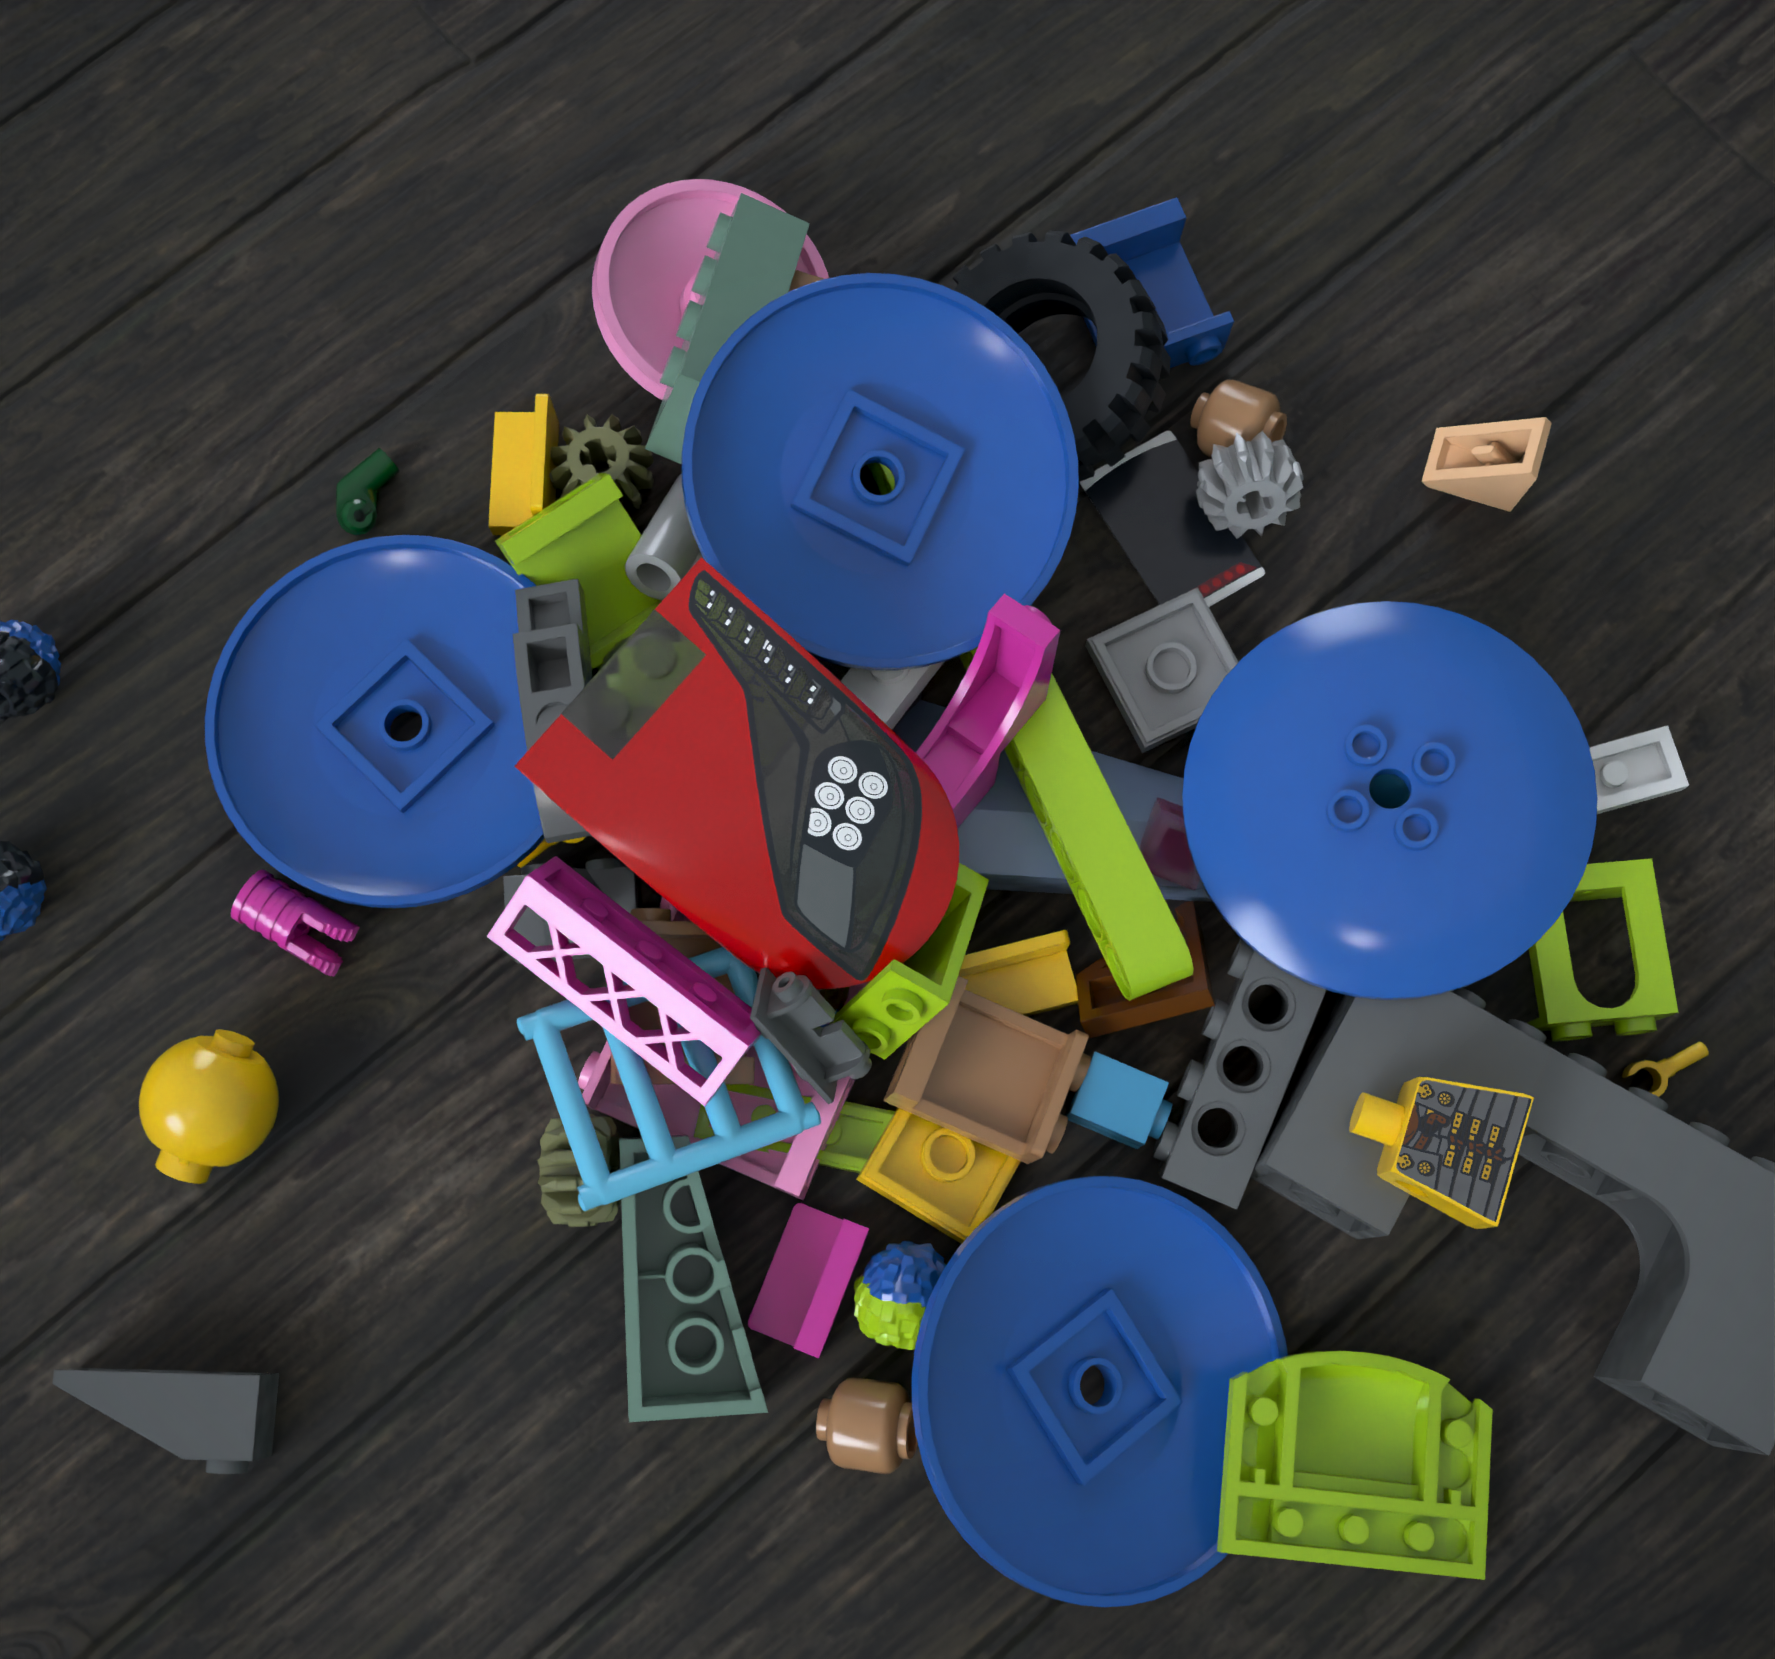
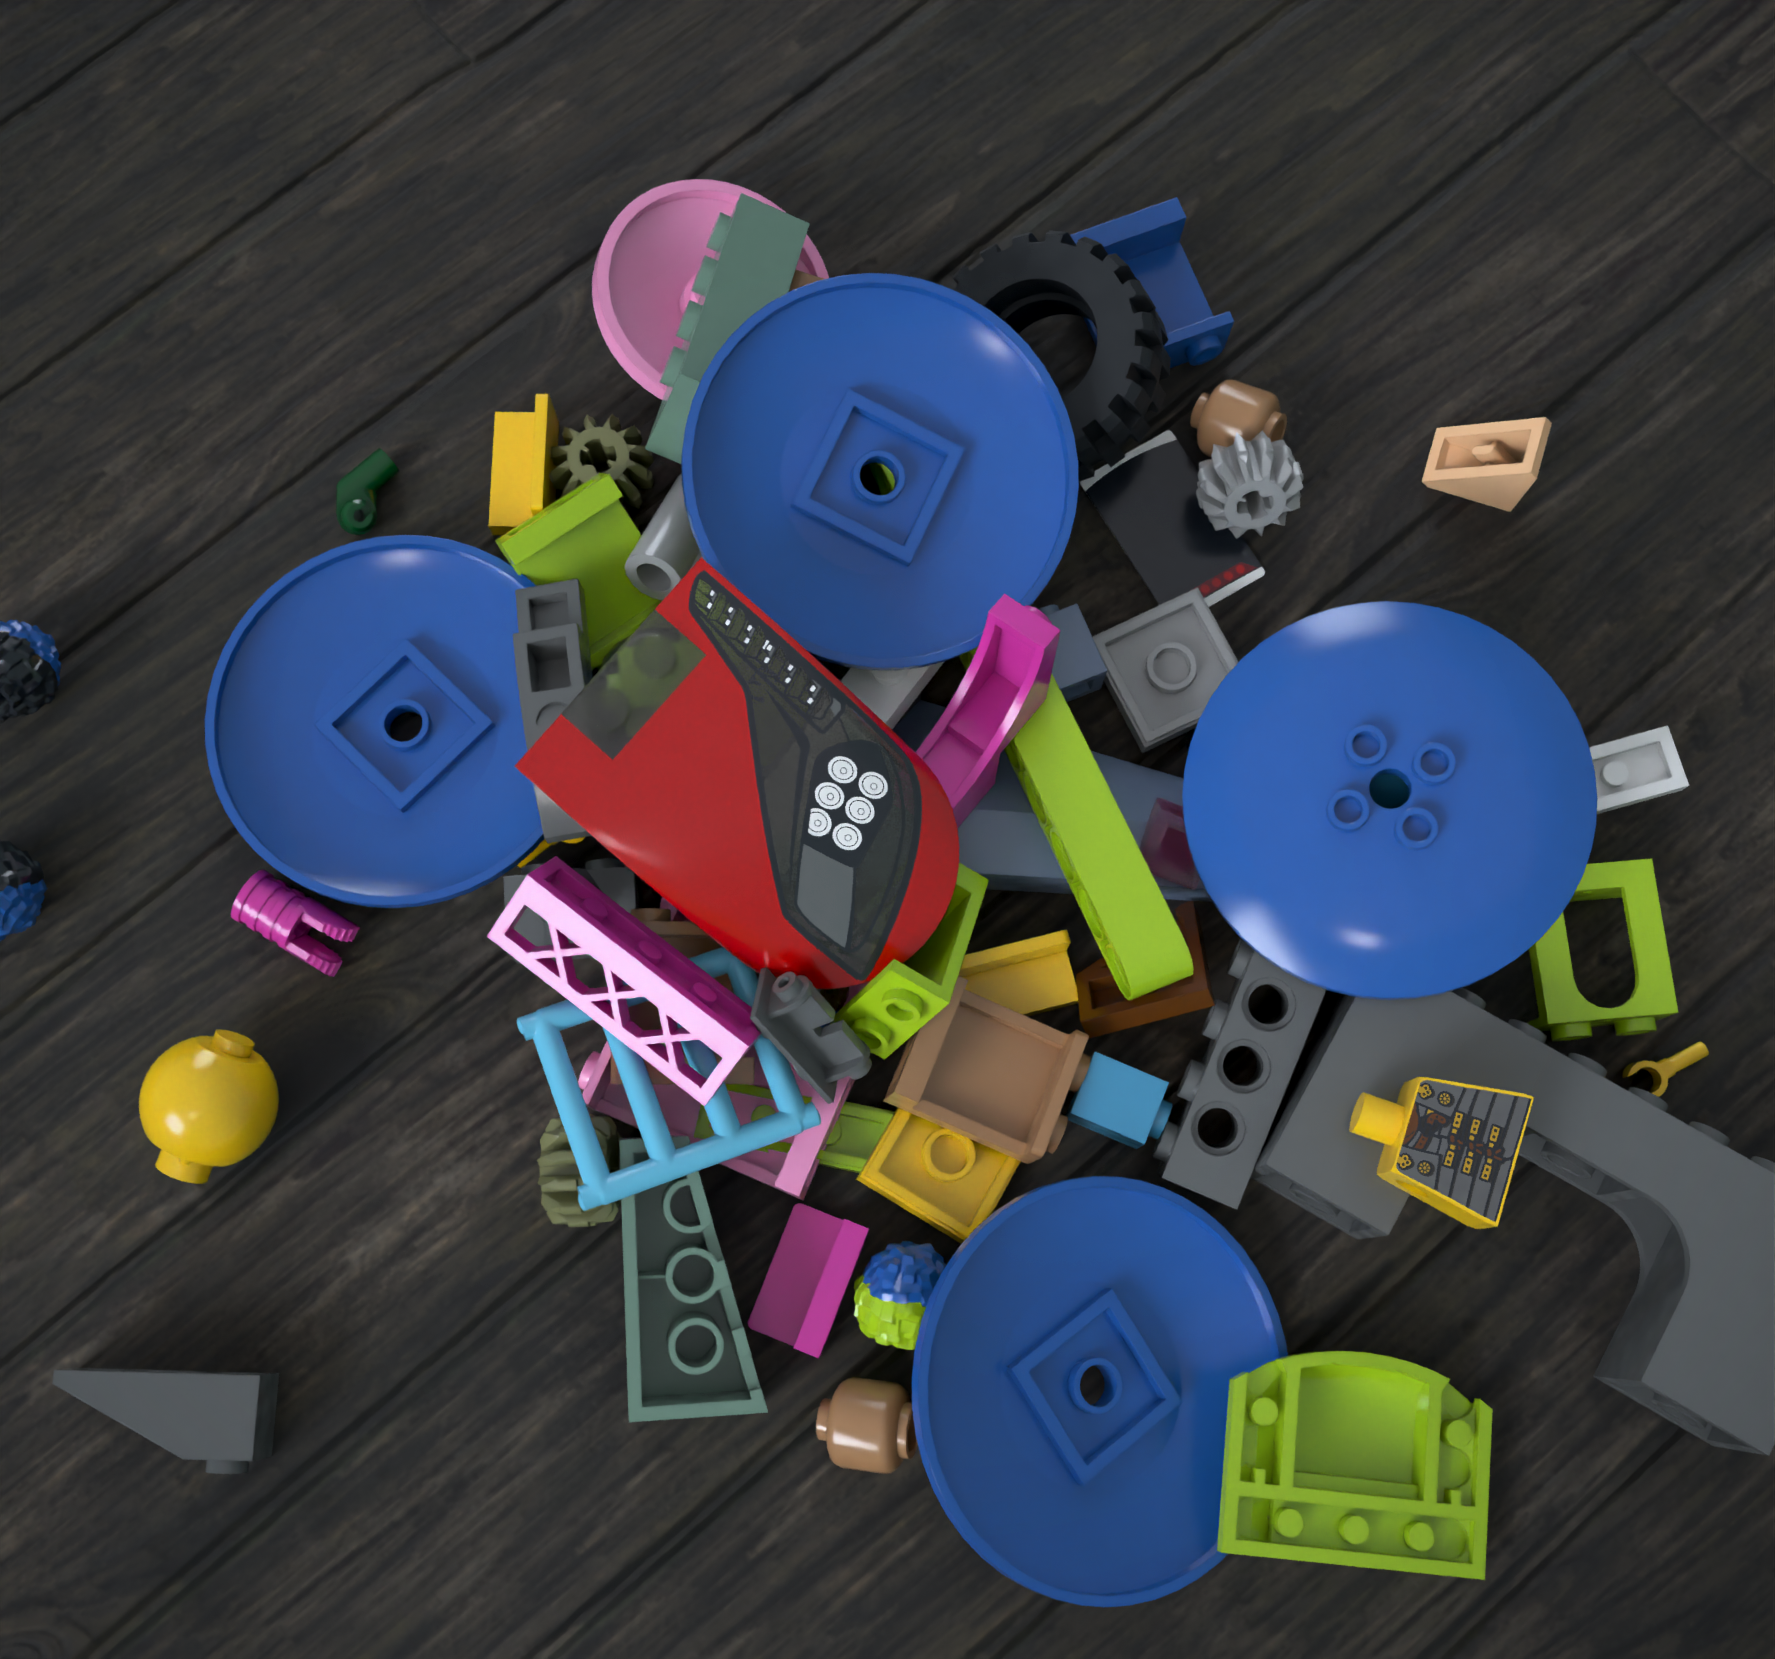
none -> sand blue brick [1038,604,1107,702]

